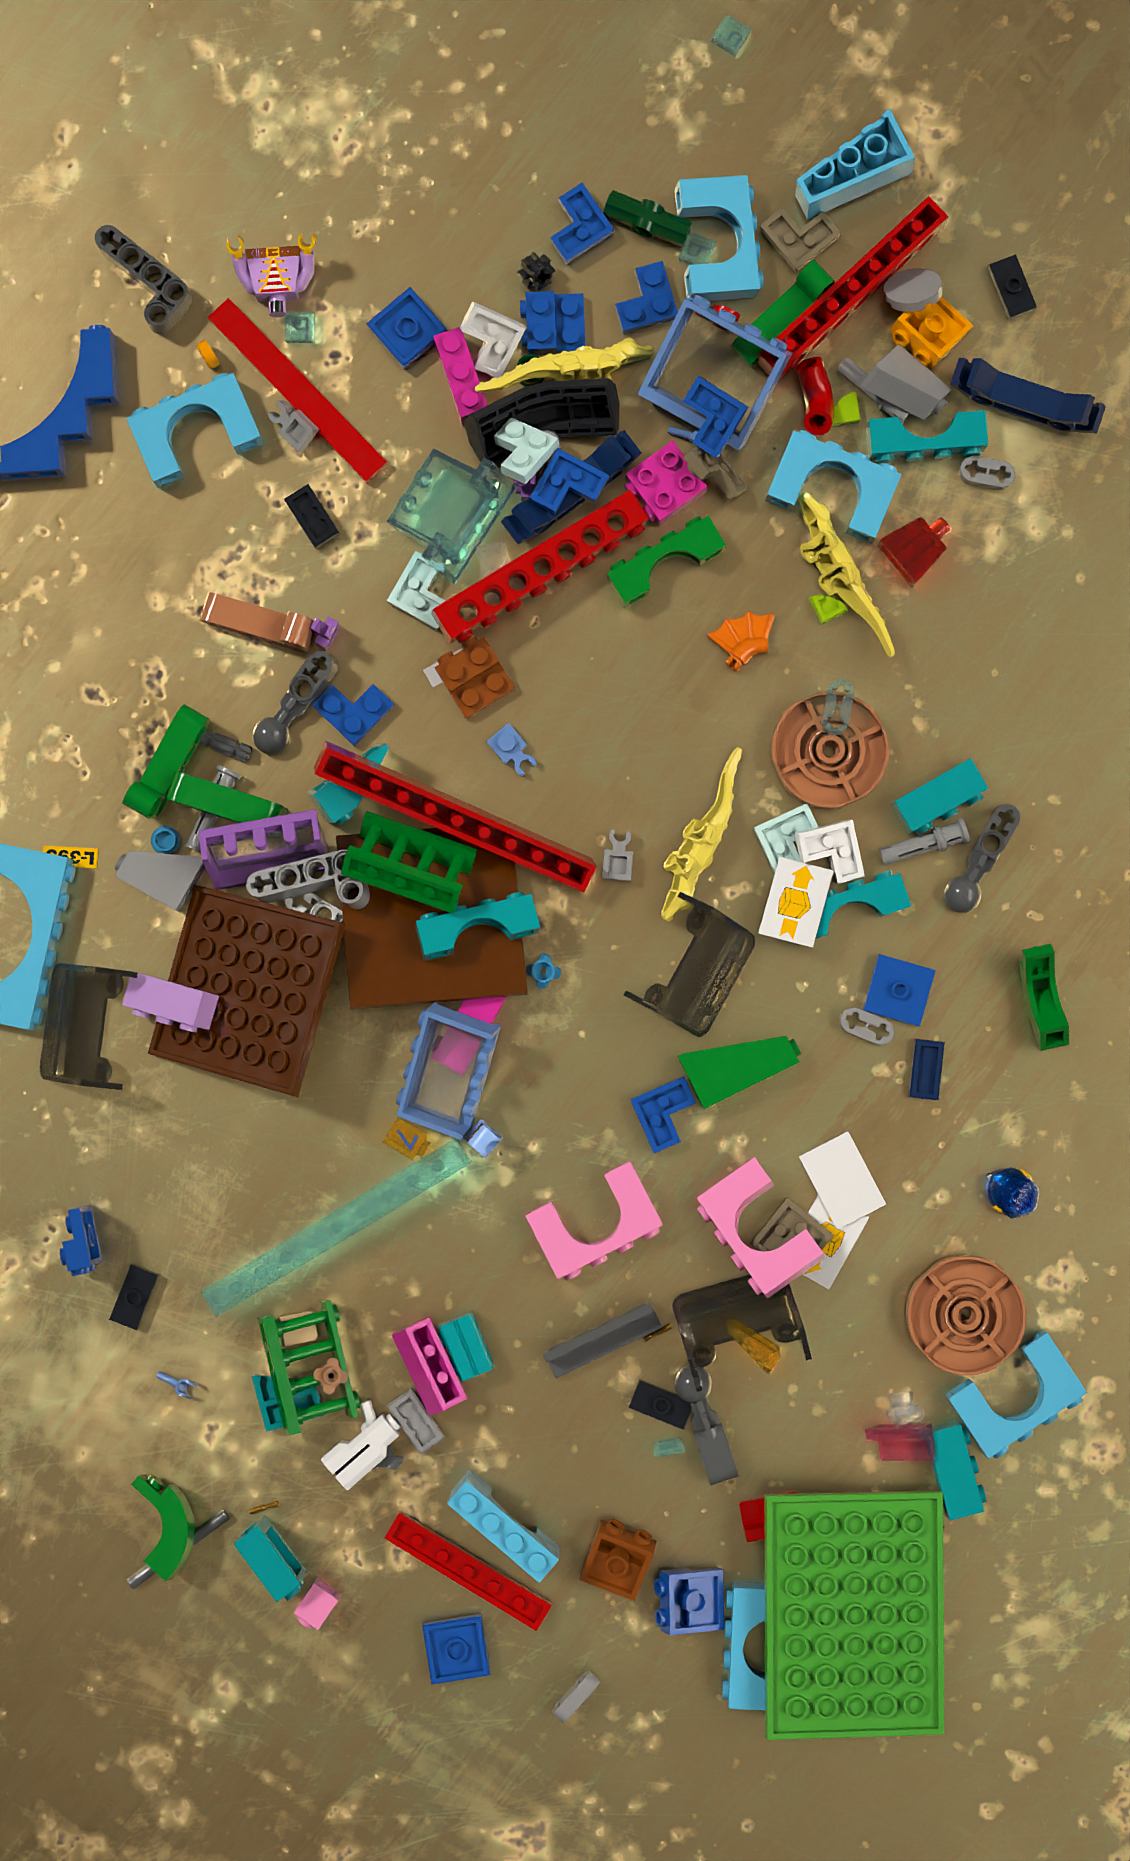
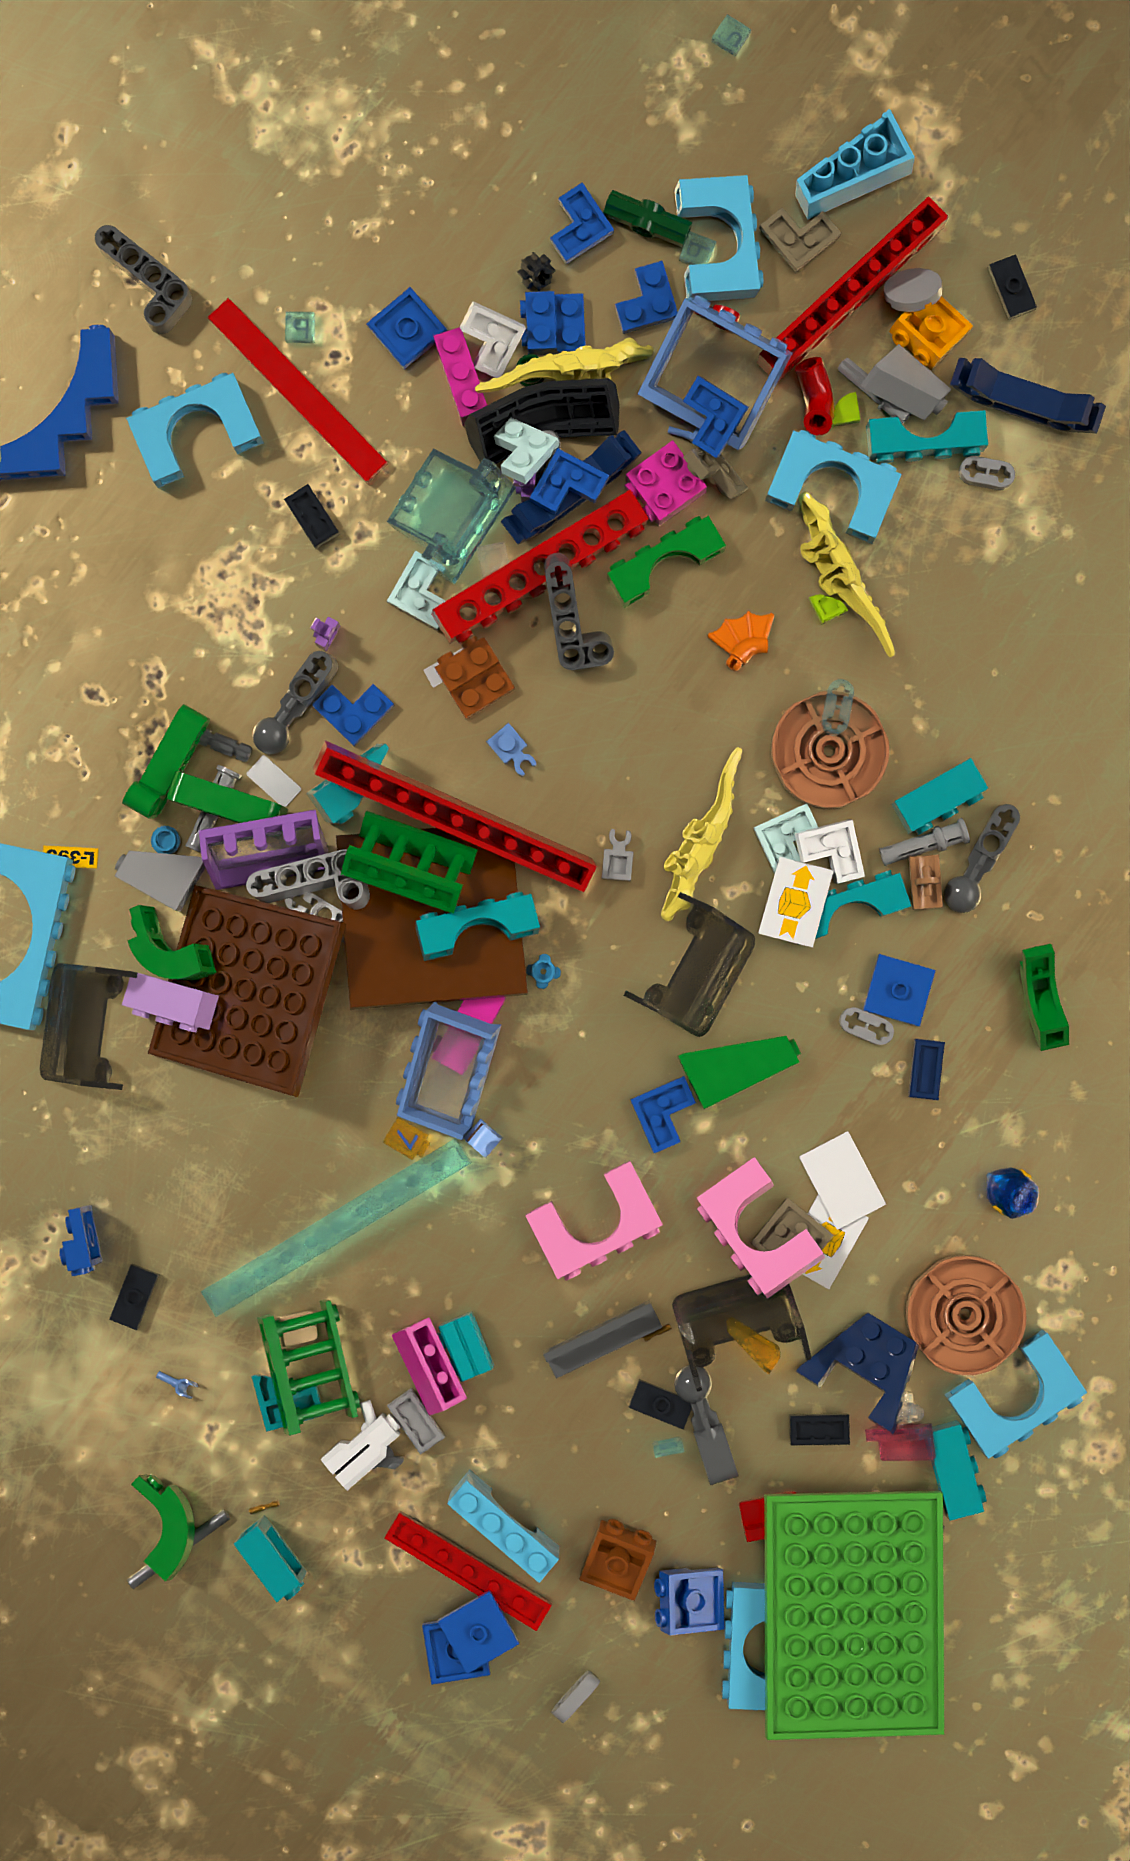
light orange tile [196,339,220,369] -> none
nougat beam [200,592,314,653] -> none
torso [226,232,317,317] -> none
light grey plate [268,400,319,452] -> none
bright pink brick [294,1577,341,1630] -> none
medium nougat plate [313,1358,348,1394] -> none
green beam [731,260,835,367] -> none
clear red torso [877,517,951,588] -> none
none -> green arch [127,905,216,980]
none -> white sticker [247,755,301,807]
none -> blue plate [438,1590,519,1674]
none -> dark grey beam [544,553,614,670]
none -> black plate [789,1413,850,1446]
none -> dark blue wing [796,1313,919,1435]
none -> medium nougat hips [909,855,943,910]

